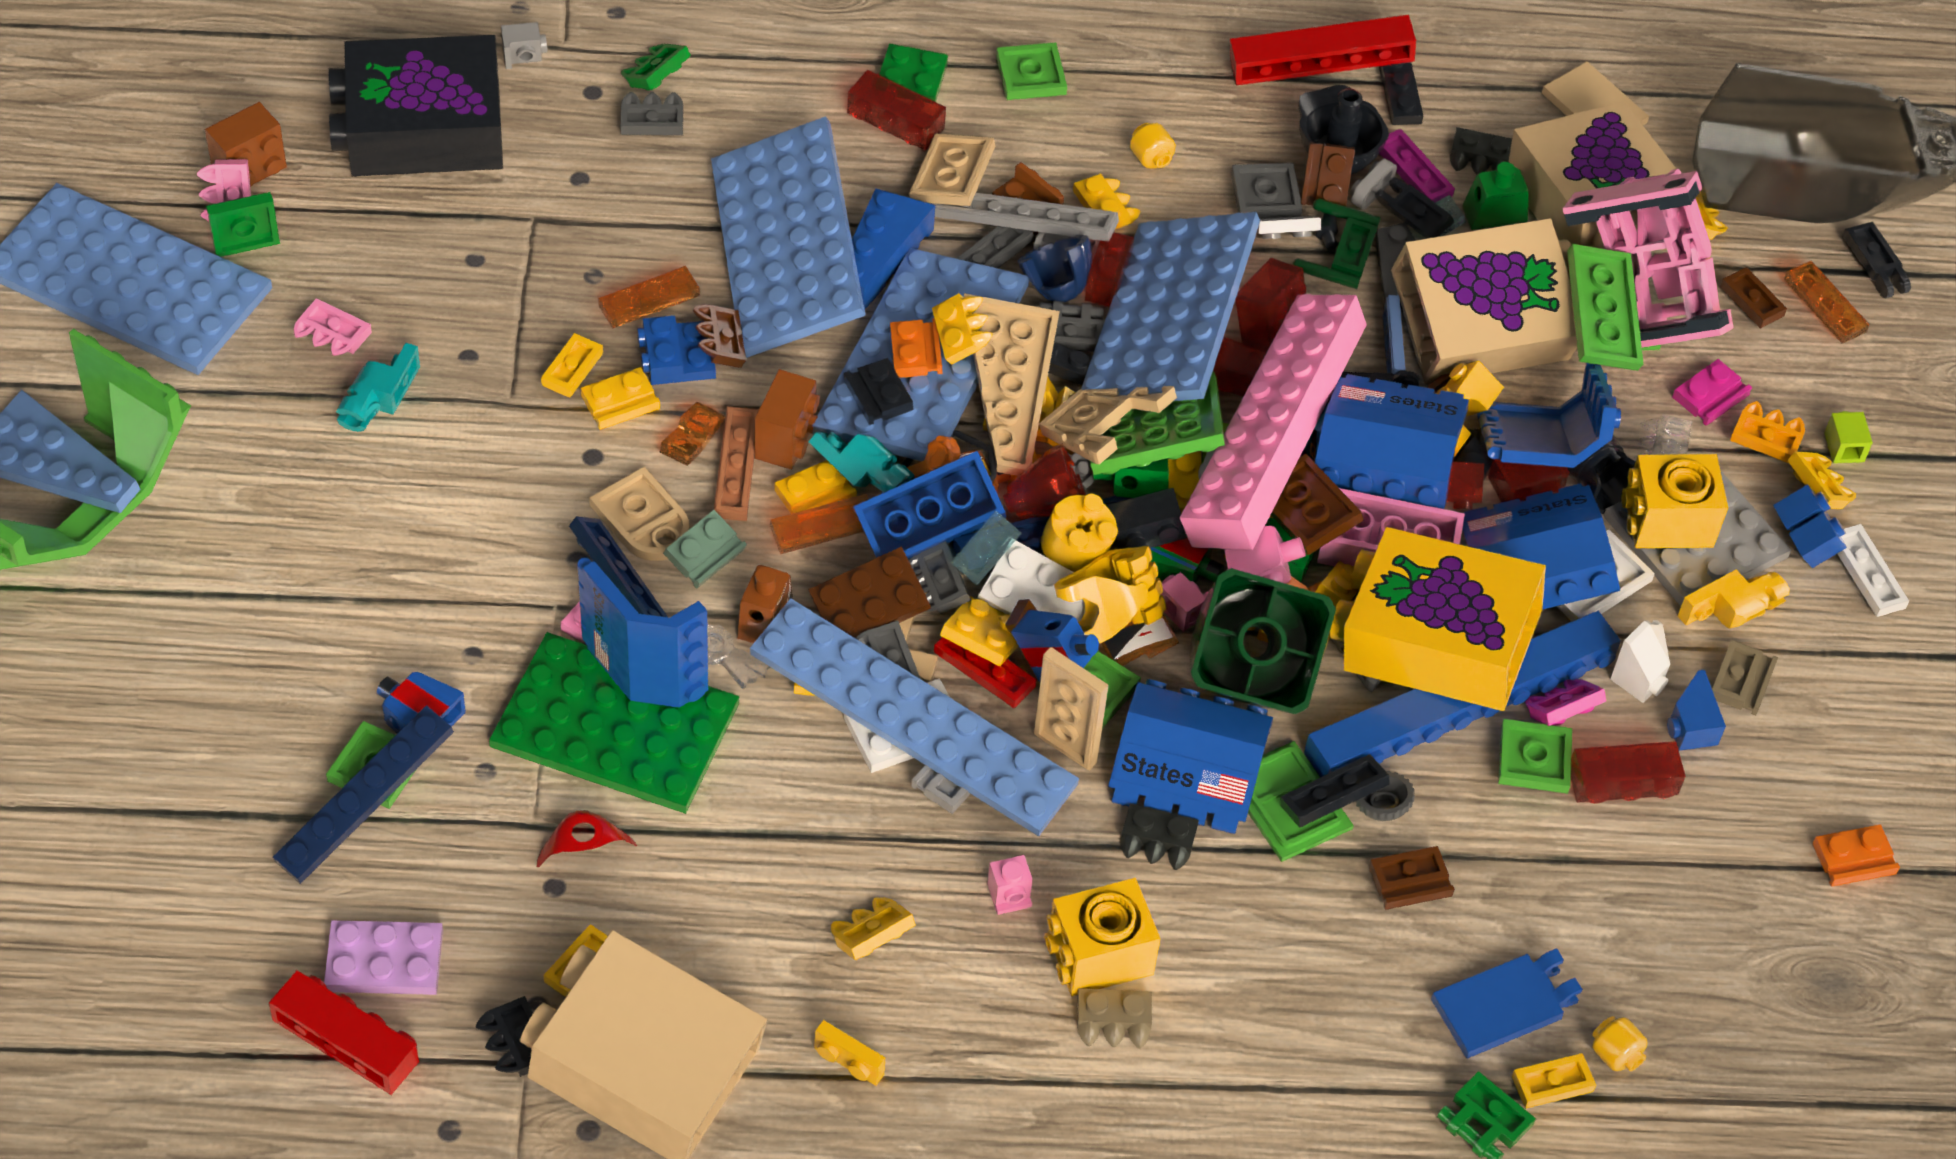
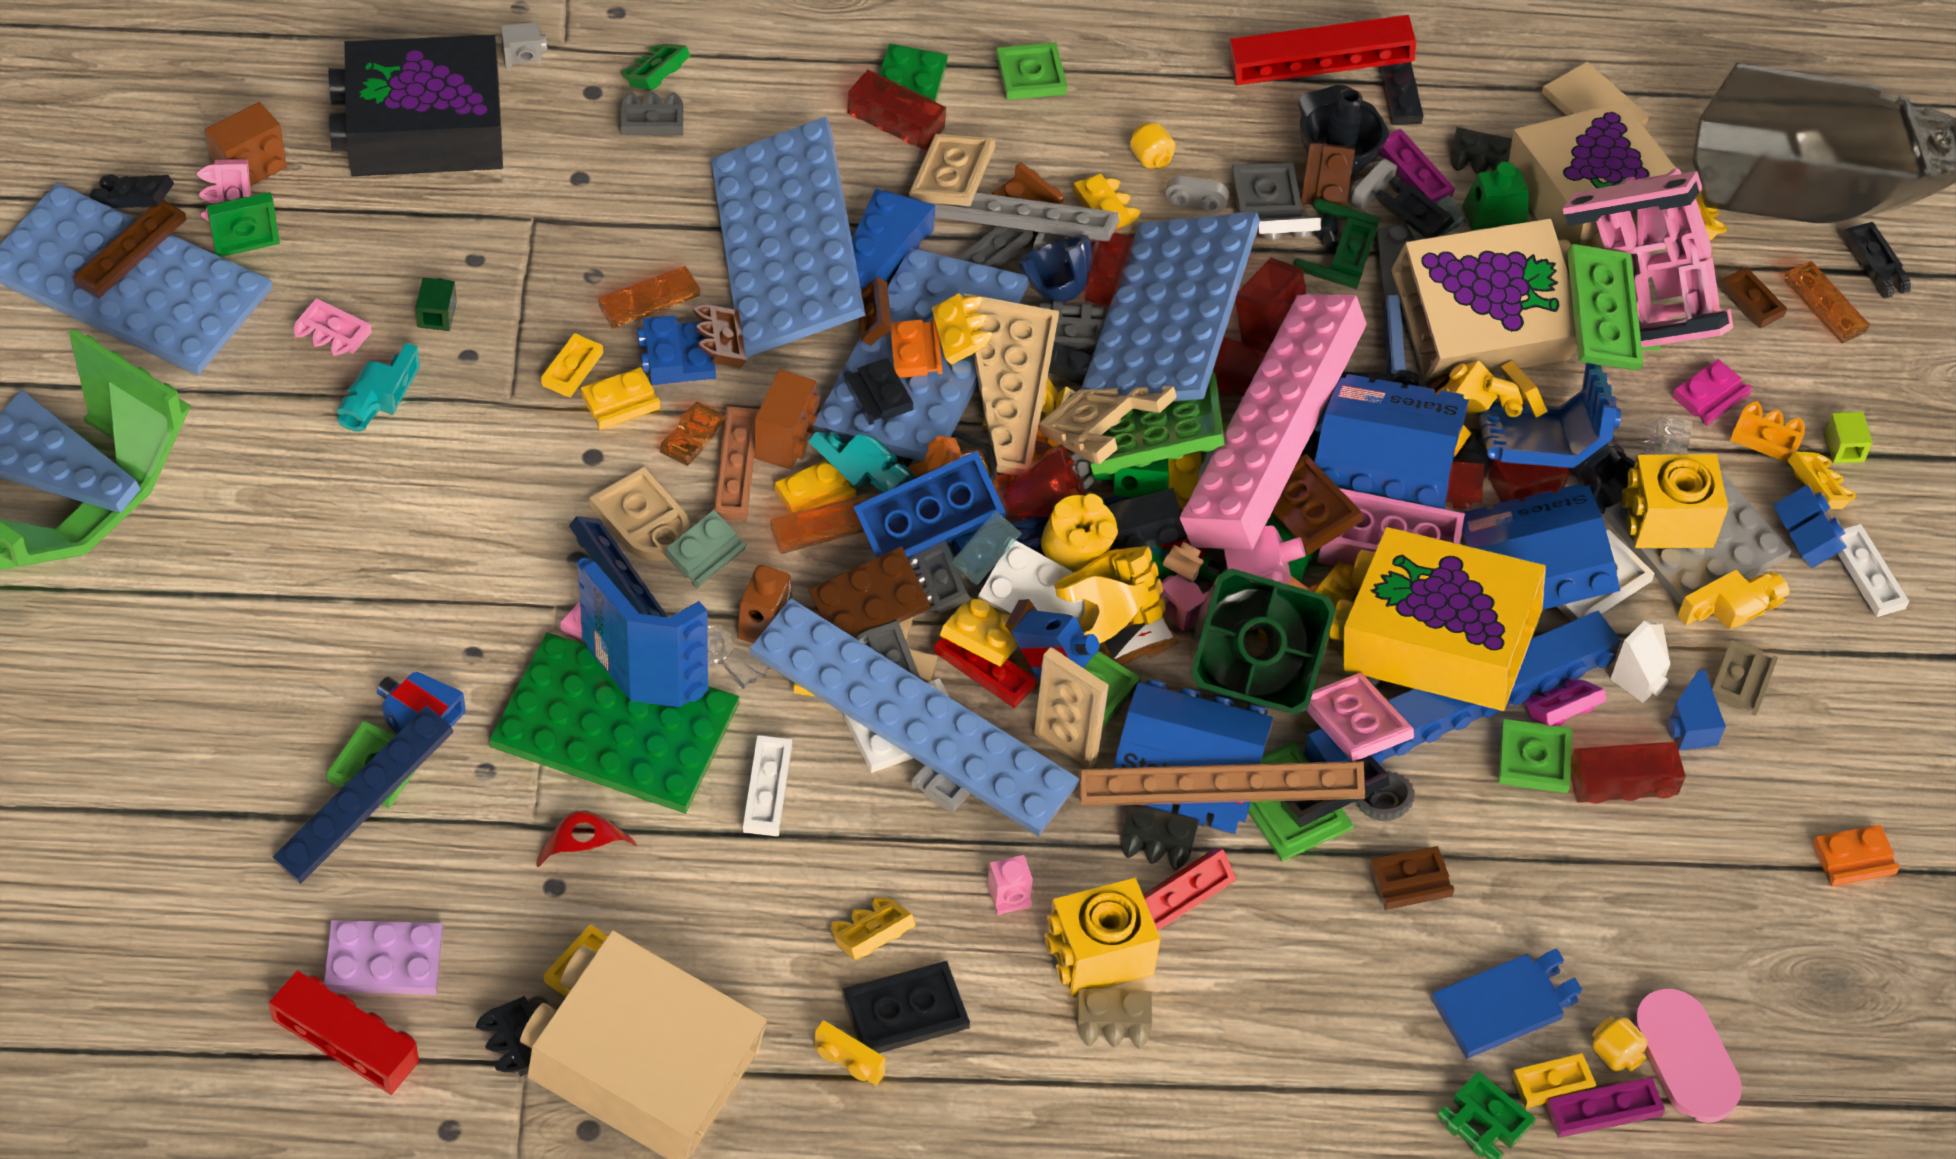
none -> reddish brown tile [73,200,186,299]
none -> black hinge [89,174,174,208]
none -> dark green brick [415,277,457,331]
none -> white plate [743,735,792,836]
none -> black tile [842,961,970,1053]
none -> reddish brown plate [859,276,892,346]
none -> medium nougat tile [1079,761,1365,806]
none -> plate [1143,847,1236,931]
none -> light nougat plate [1163,542,1204,581]
none -> light grey plate [1165,176,1229,212]
none -> bright pink tile [1305,673,1414,762]
none -> yellow arm [1484,376,1523,417]
none -> yellow plate [1501,360,1548,418]
none -> magenta plate [1545,1077,1665,1138]
none -> bright pink tile [1634,989,1742,1123]

